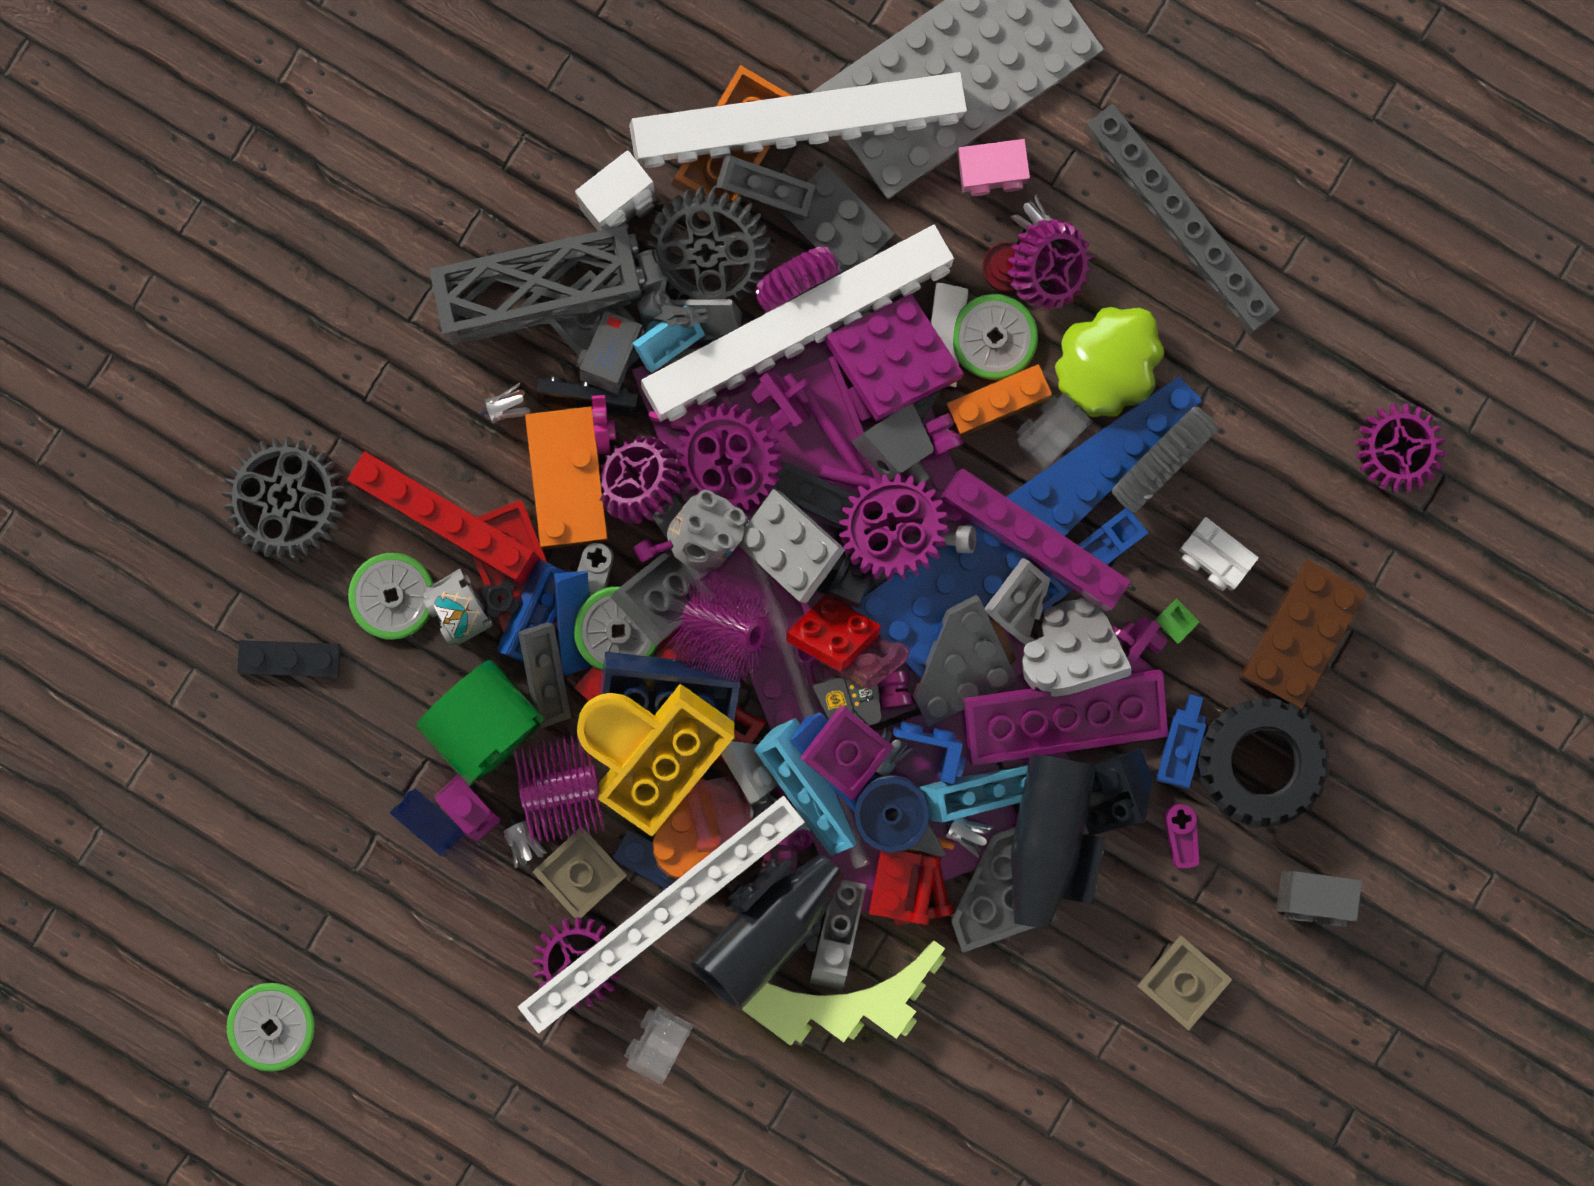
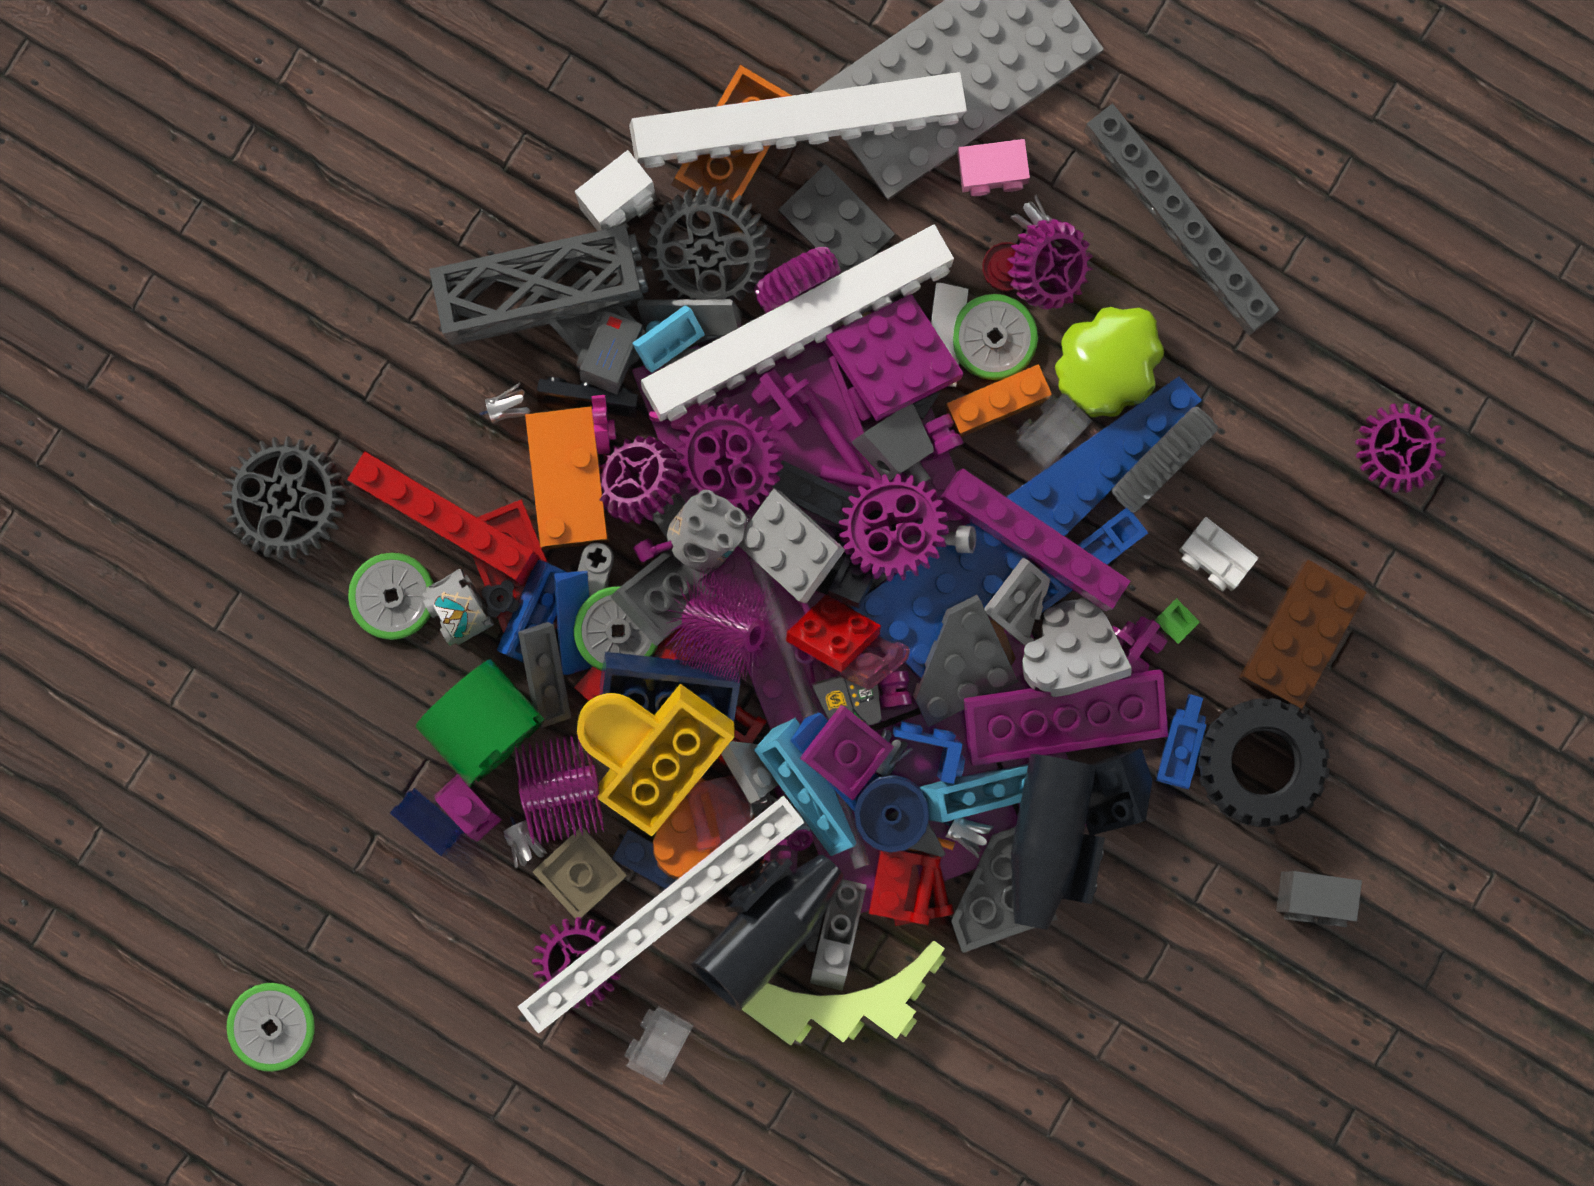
black plate [237,640,341,678] -> none
dark grey pin [636,250,709,328] -> none
dark grey plate [716,155,816,217] -> none
dark tan plate [1137,935,1232,1031] -> none
magenta piece [1163,804,1199,868] -> none

